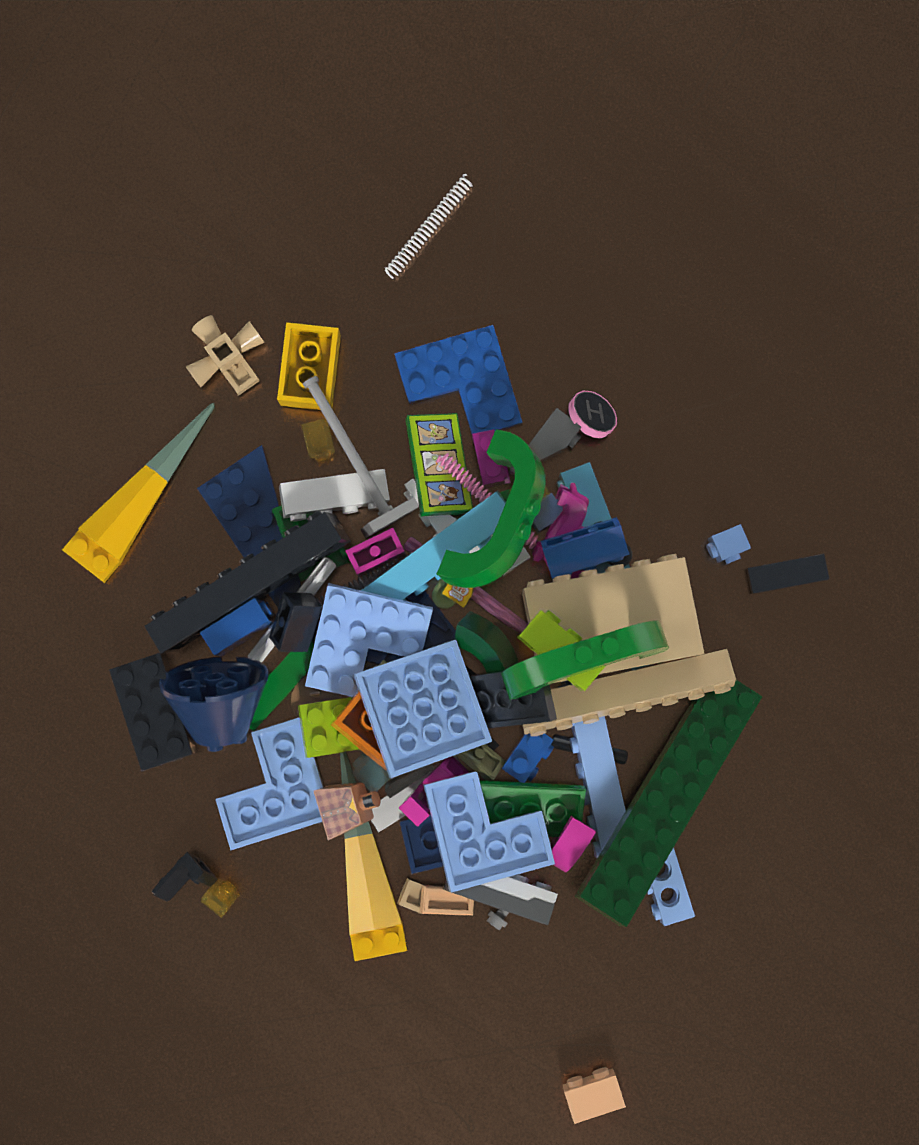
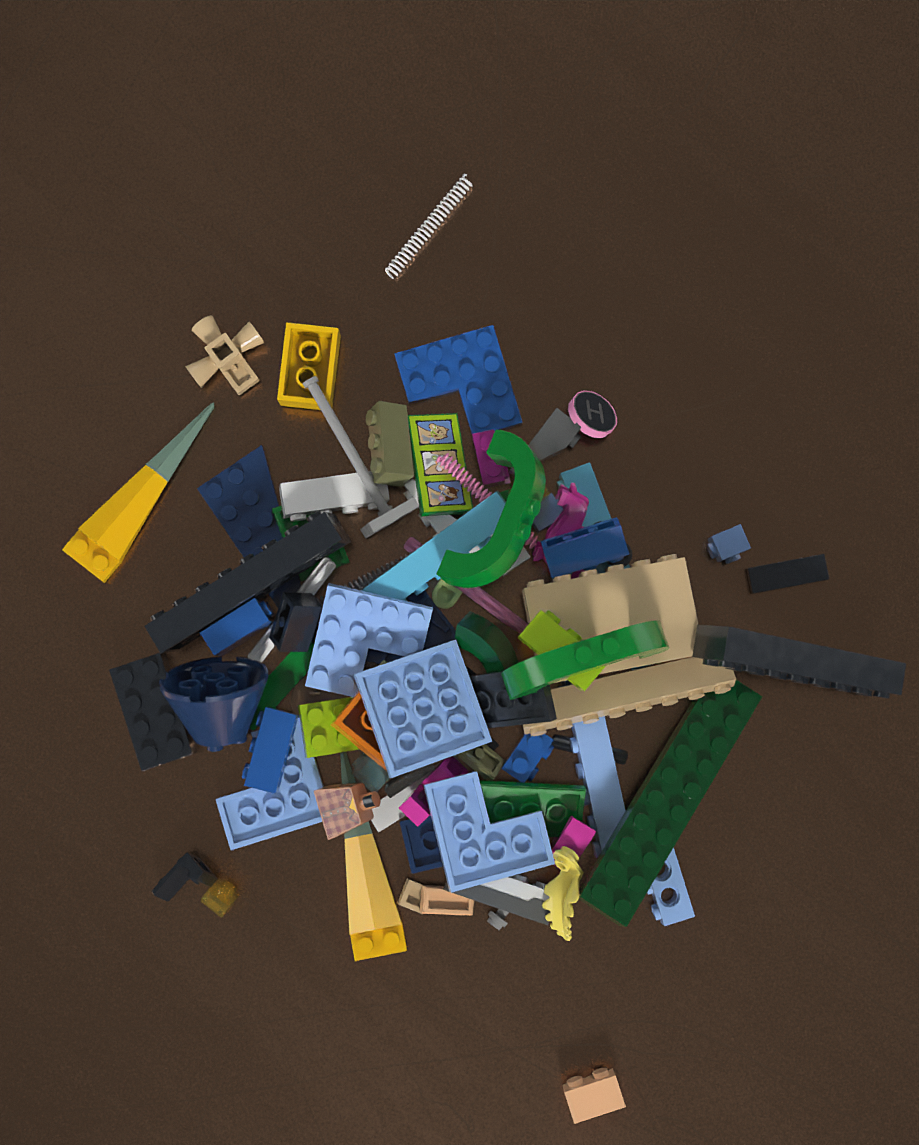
clear yellow brick [301,419,336,461] -> none
dark pink brick [346,528,405,577] -> none
tile [442,584,474,608] -> none
none -> blue brick [242,707,299,794]
none -> olive brick [366,401,414,487]
none -> light yellow plant [542,846,584,941]
none -> black brick [692,625,906,699]

